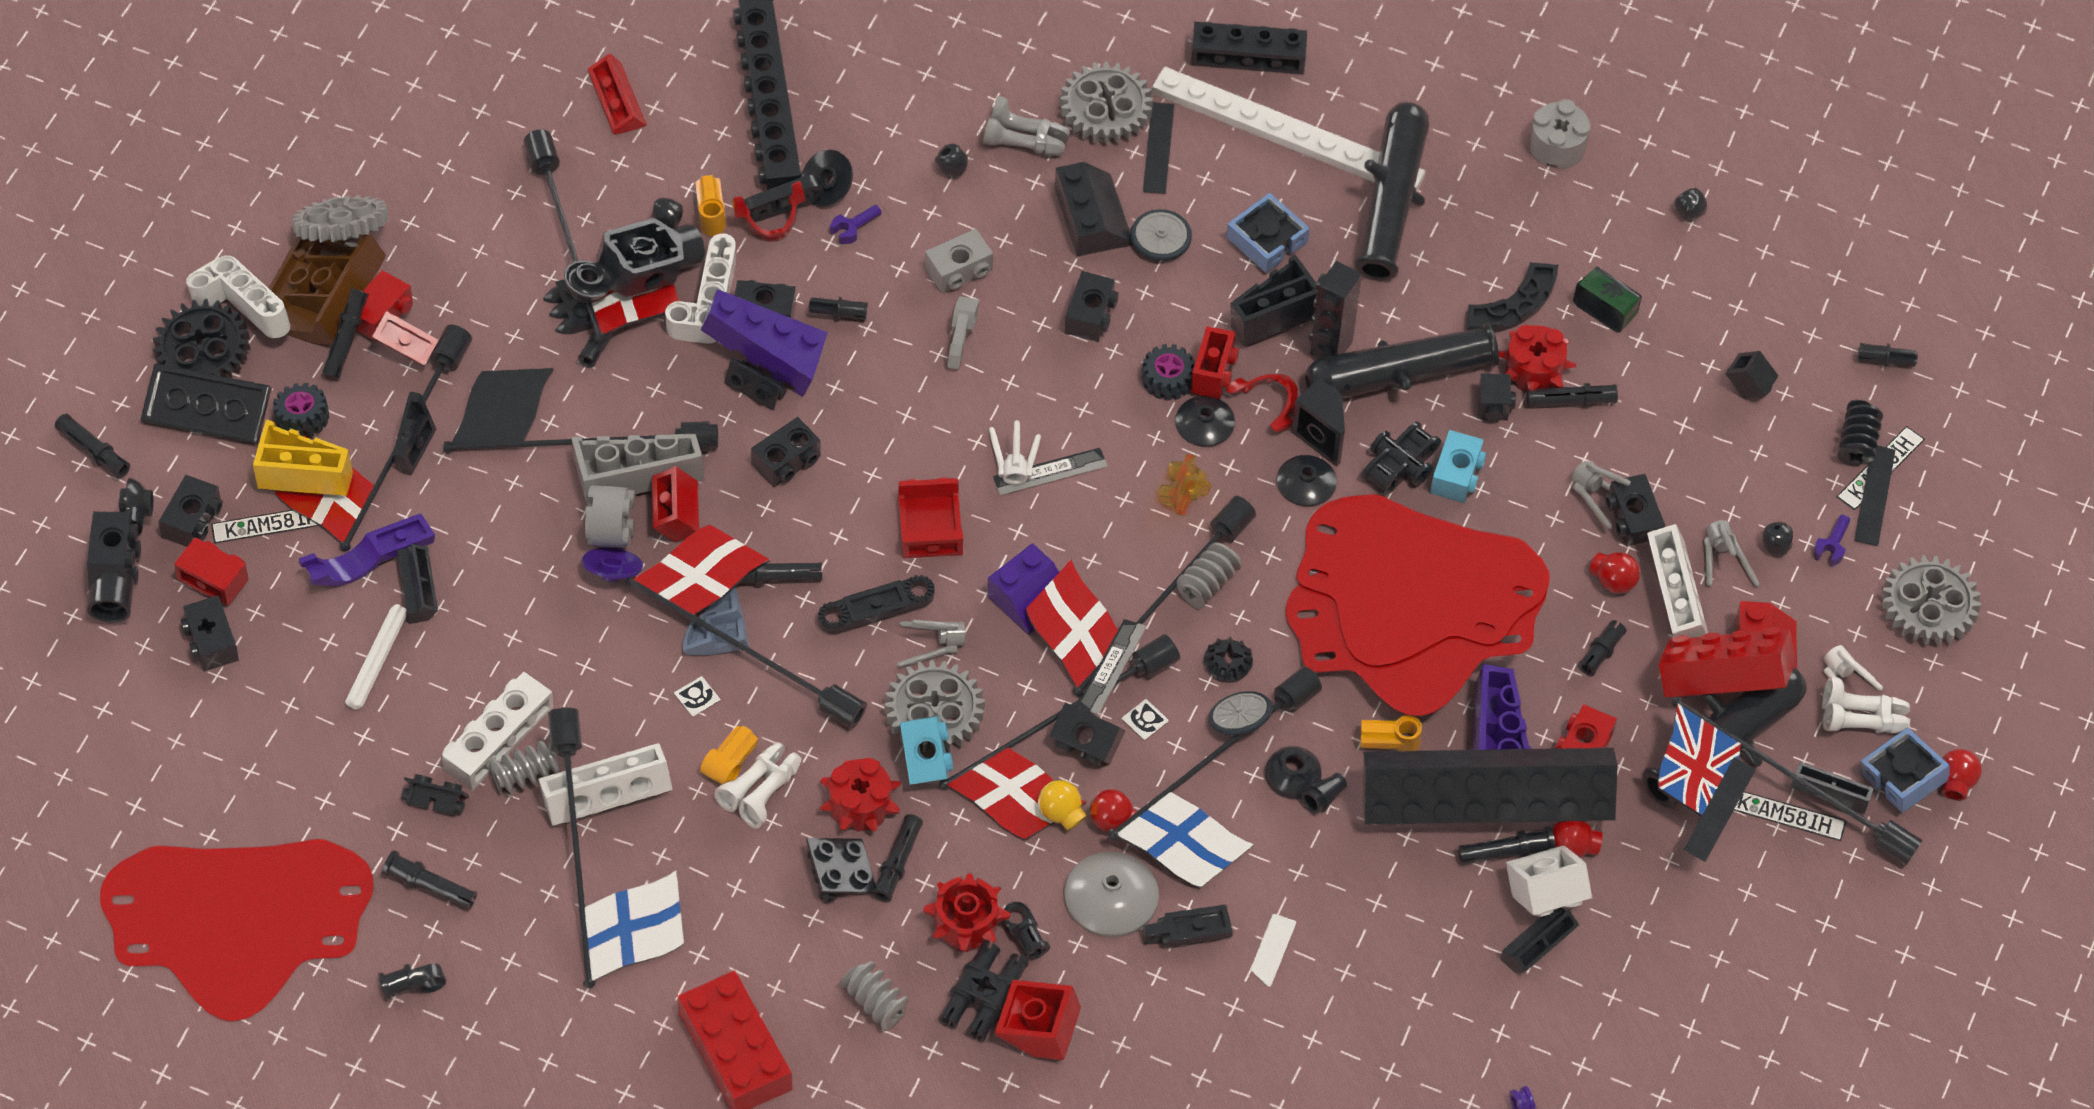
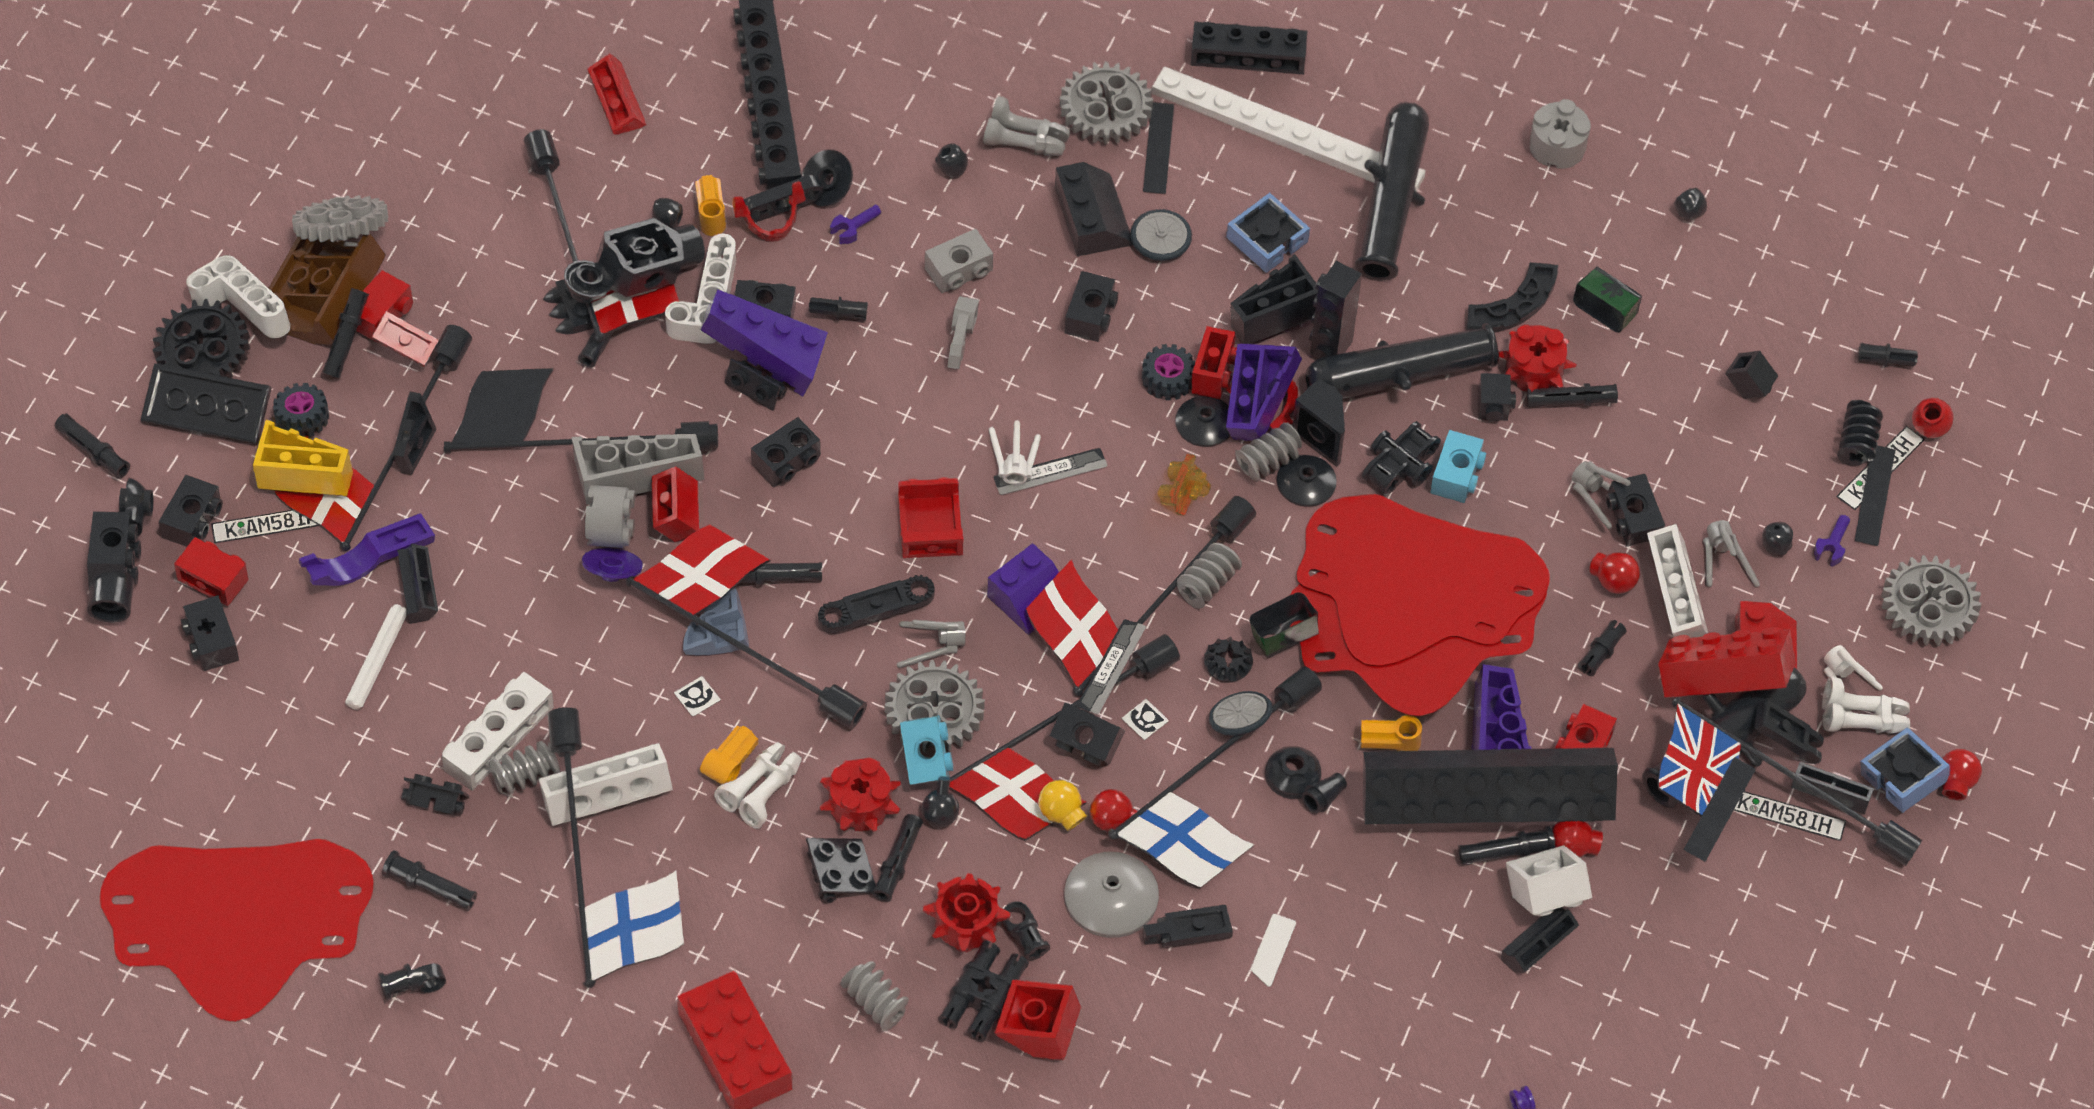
none -> black piece [922,776,959,829]
none -> dark purple wedge [1226,344,1302,441]
none -> light grey piece [1235,423,1302,482]
none -> black piece [1249,592,1319,658]
none -> black hinge [1755,699,1824,764]
none -> red piece [1912,398,1954,438]

